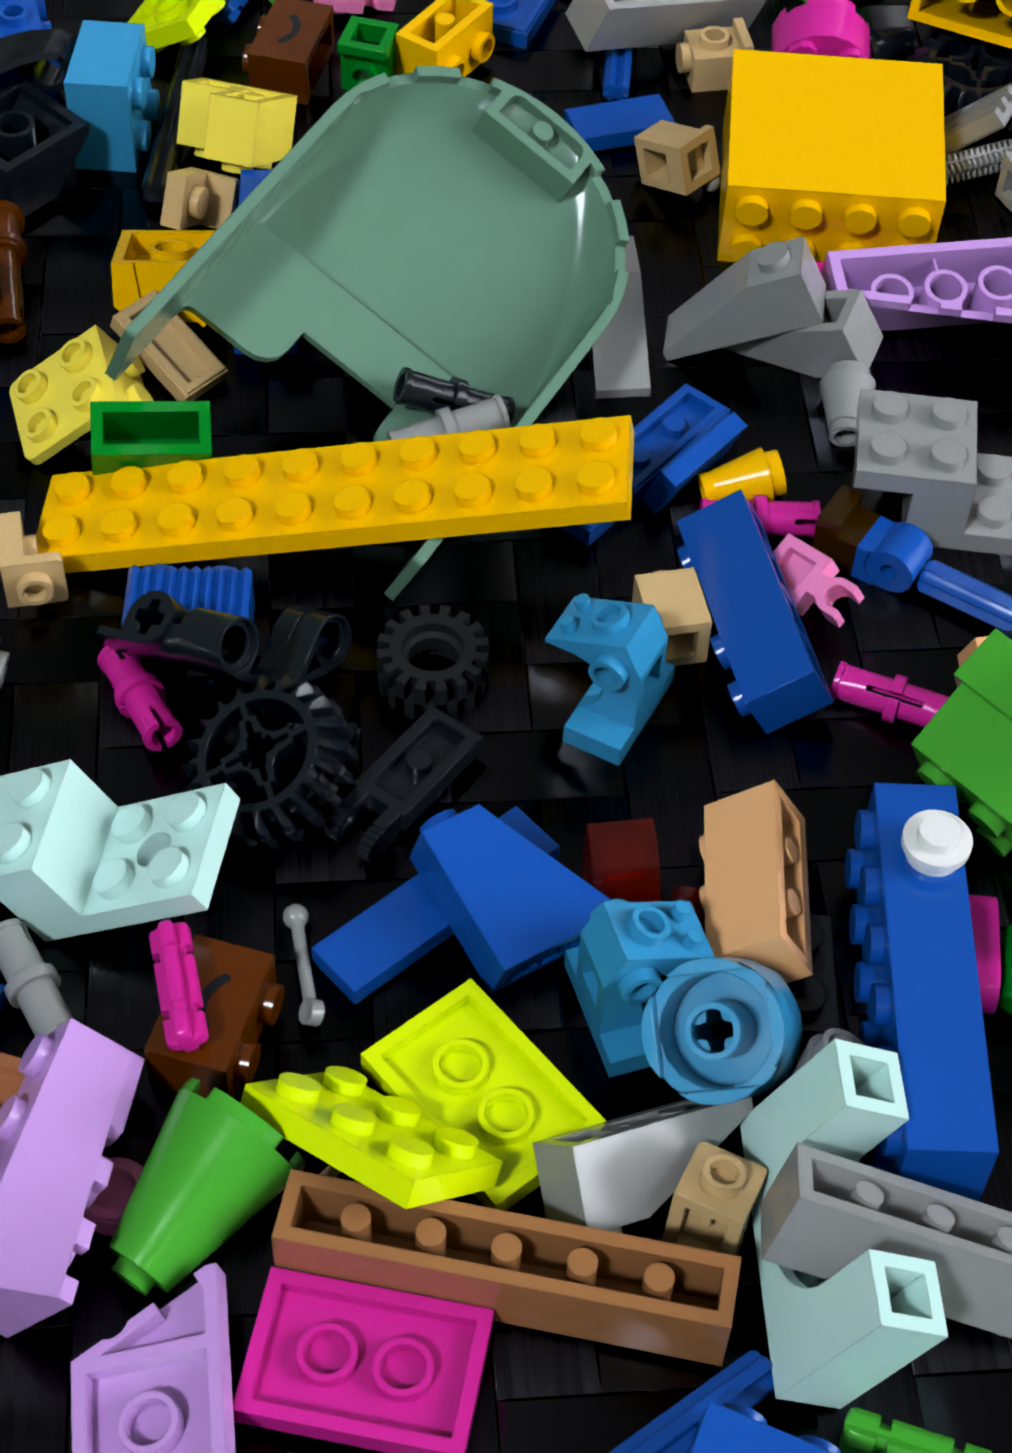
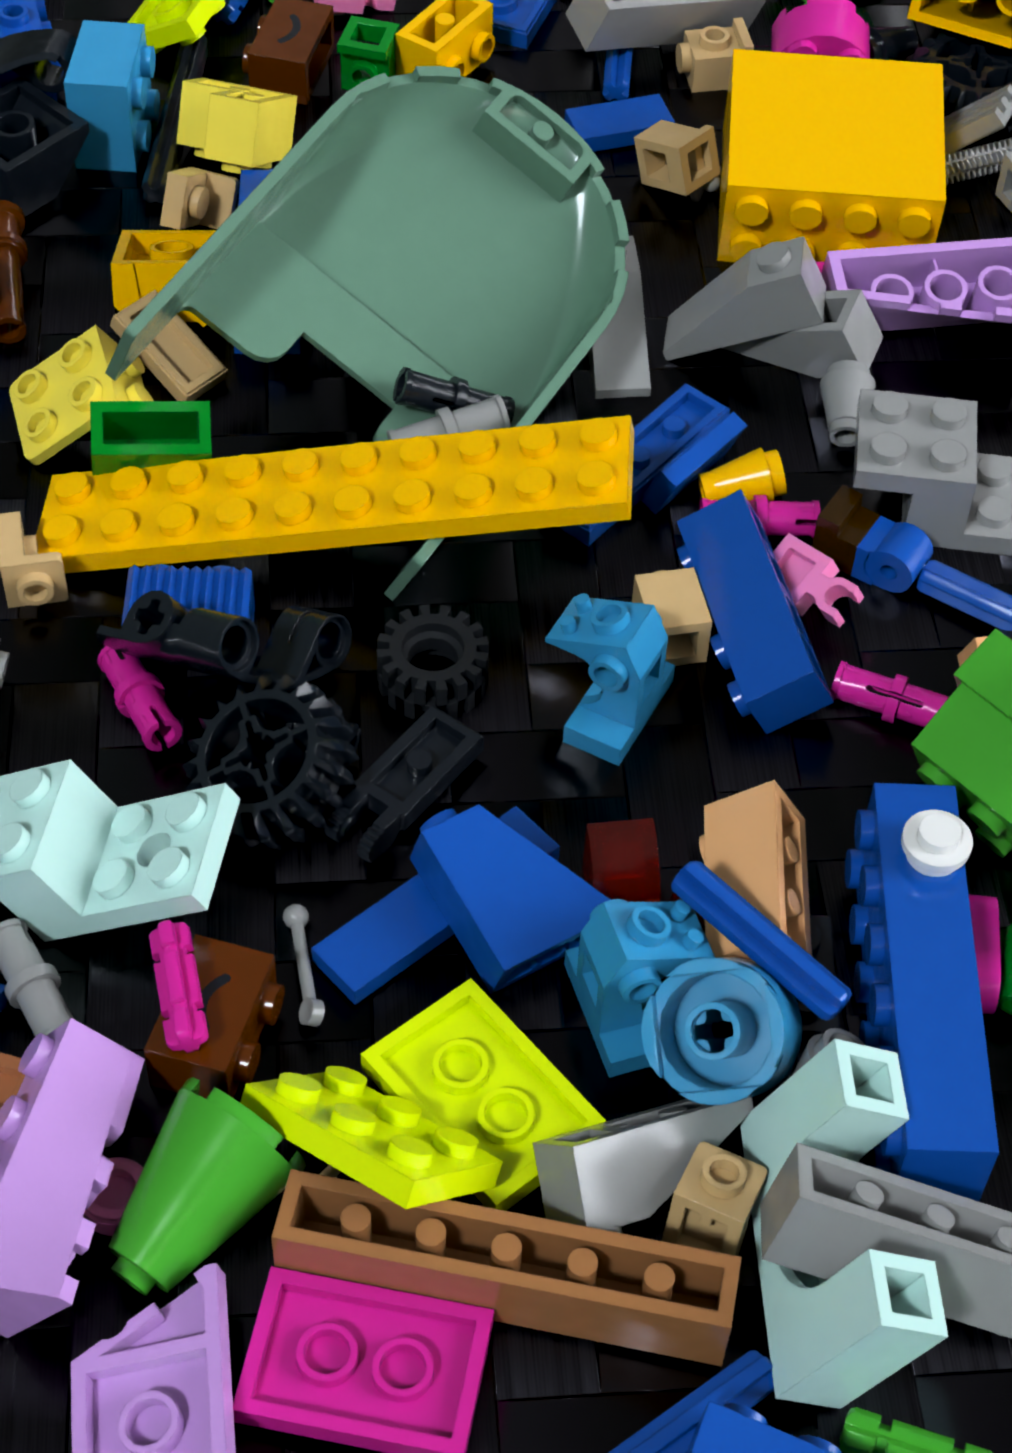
none -> blue axle [671,861,852,1021]

